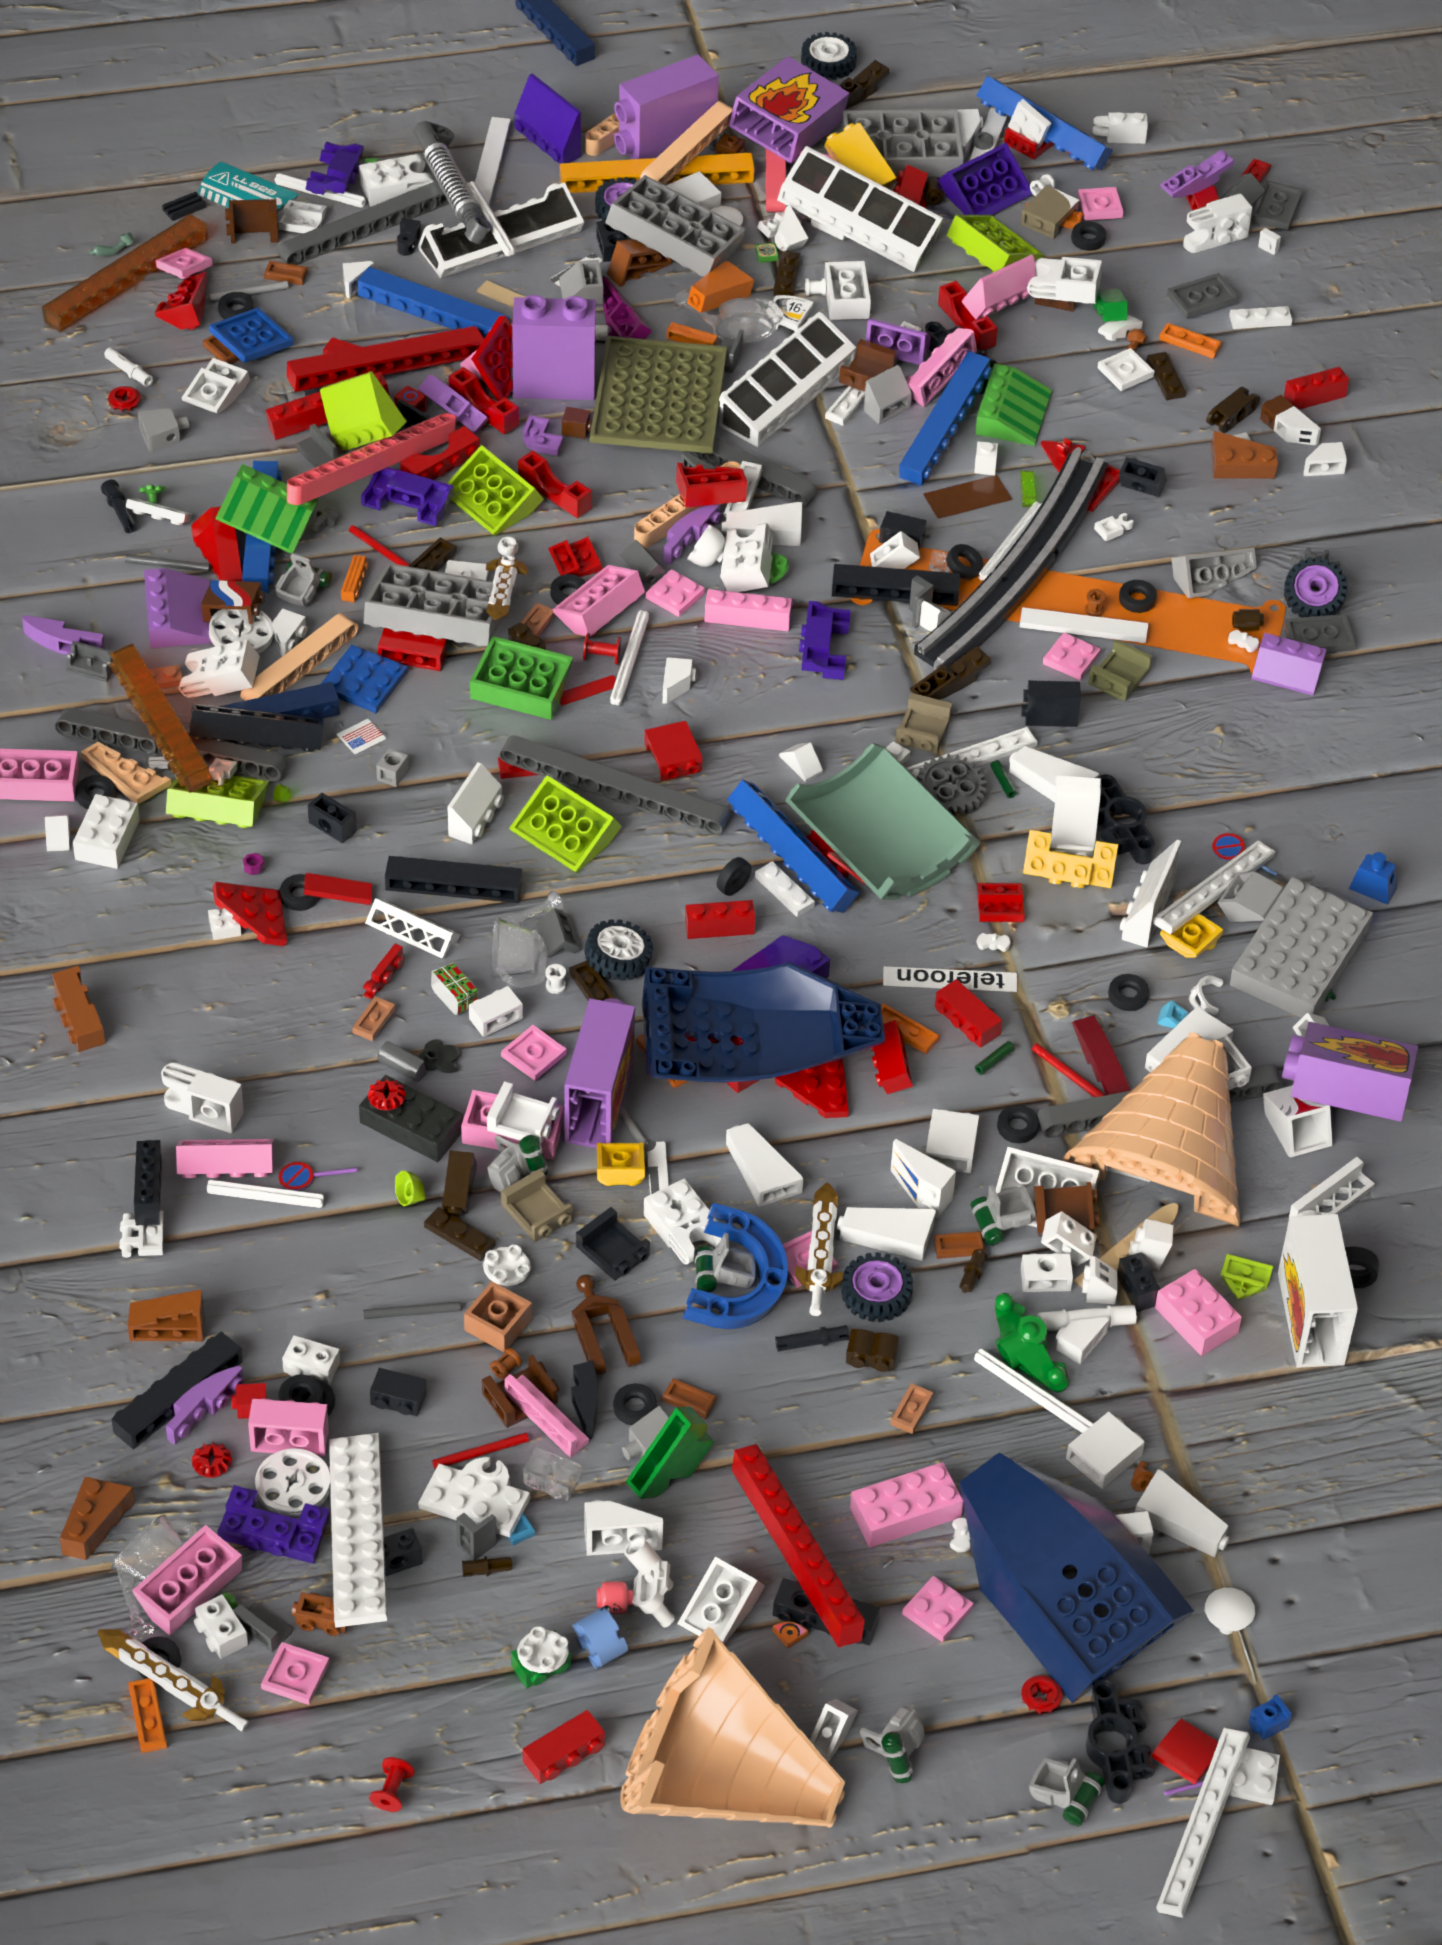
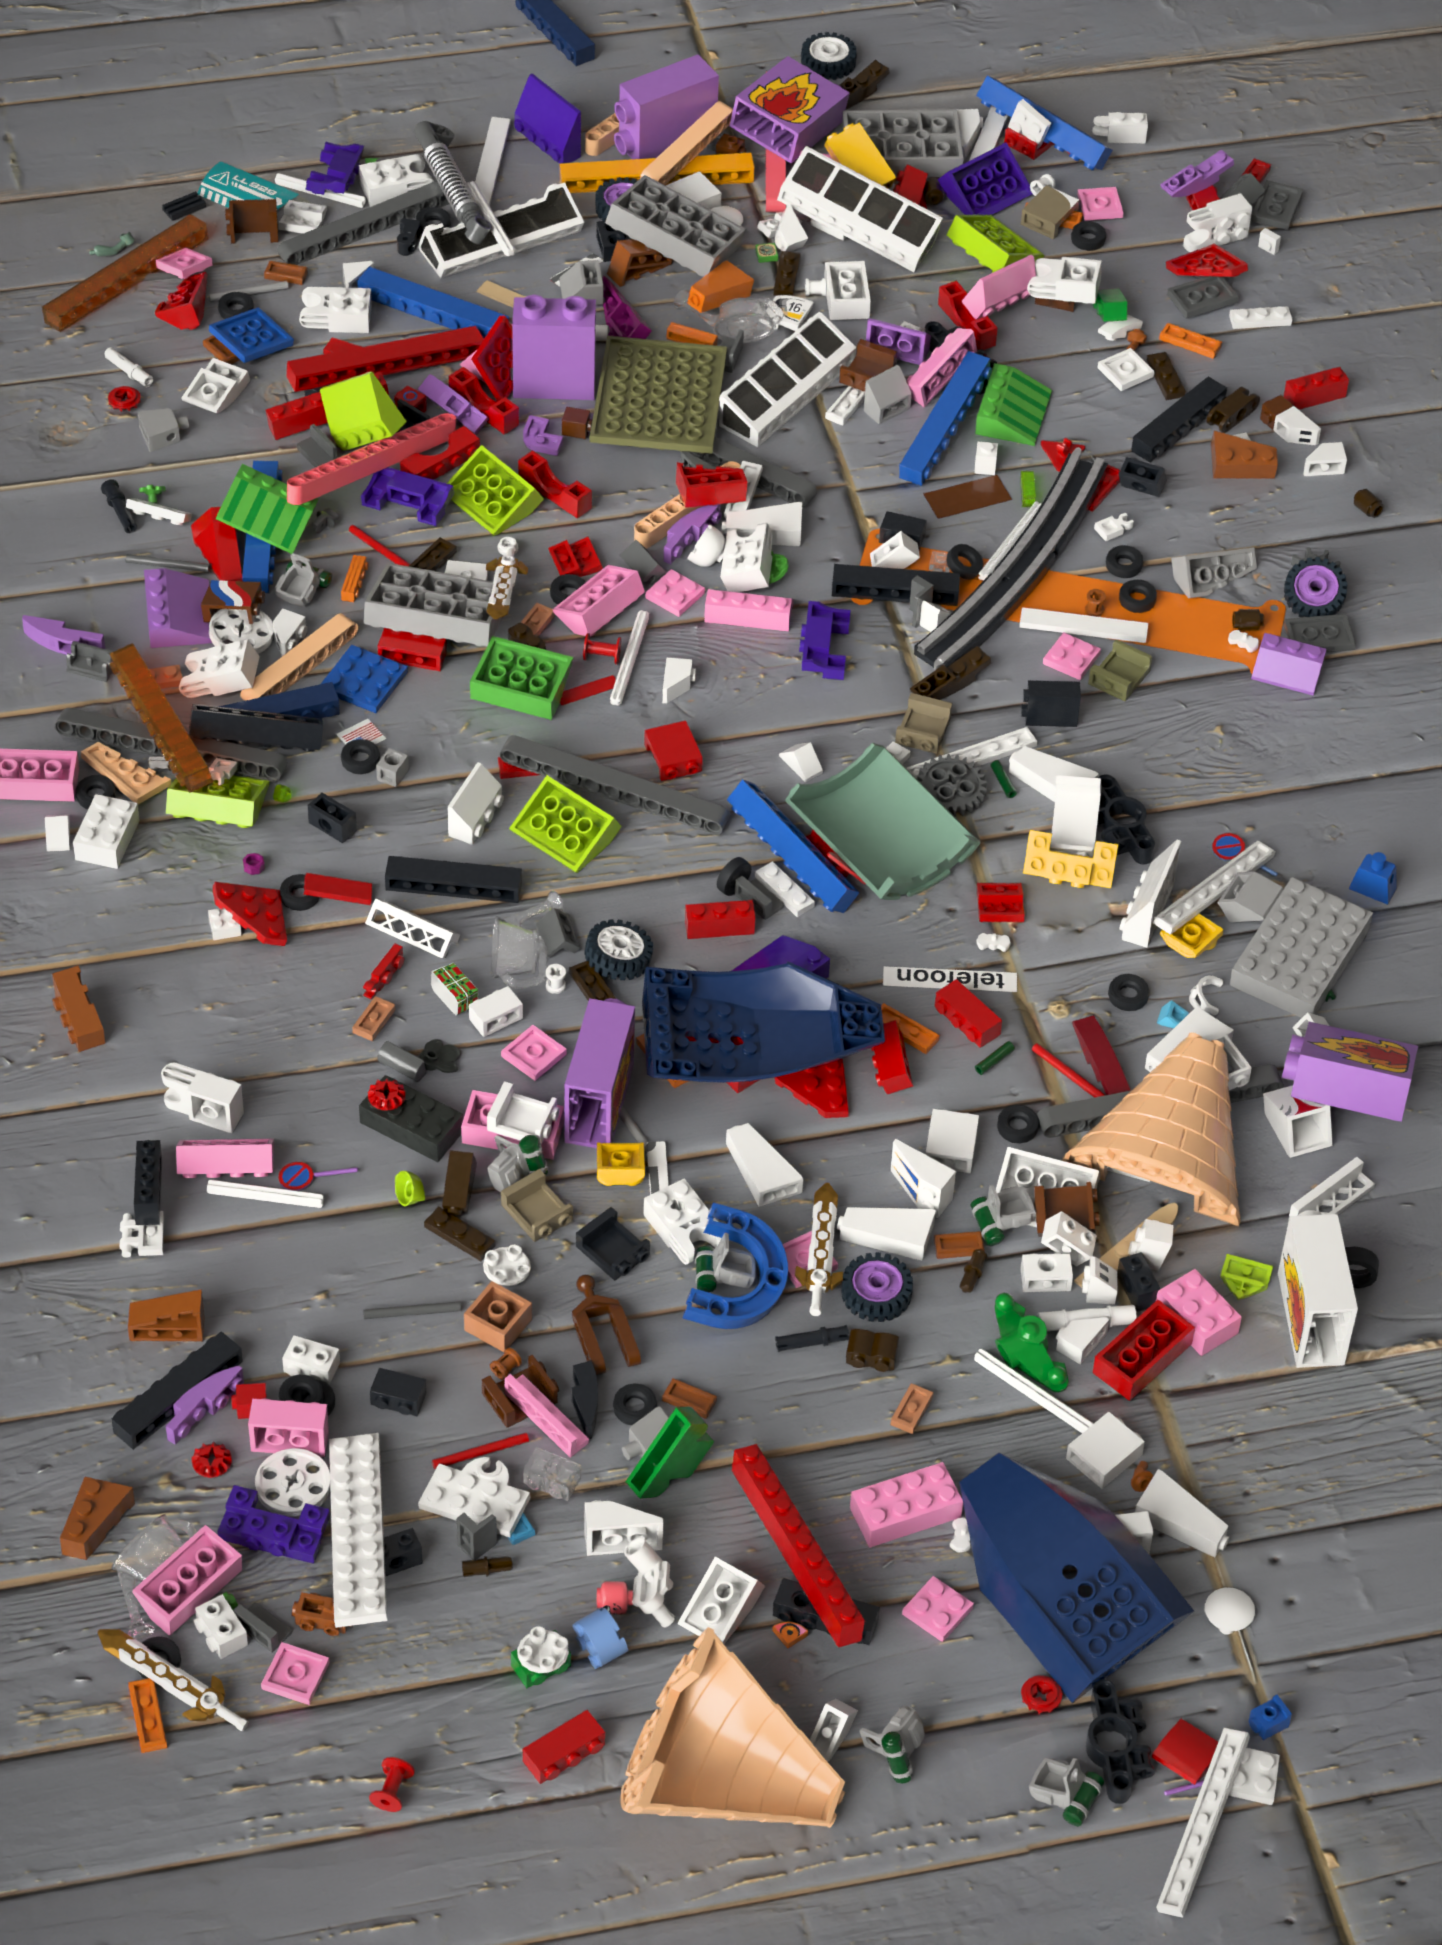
dark grey tile [974,132,993,150] -> none
none -> white brick [299,287,372,333]
none -> black tyre [341,739,380,774]
none -> black tyre [416,207,451,234]
none -> dark grey panel [735,876,784,920]
none -> red brick [1092,1300,1195,1401]
none -> black tyre [1106,545,1143,578]
none -> black brick [1131,376,1227,463]
none -> red plate [1166,244,1248,277]
none -> dark brown brick [1353,489,1384,518]

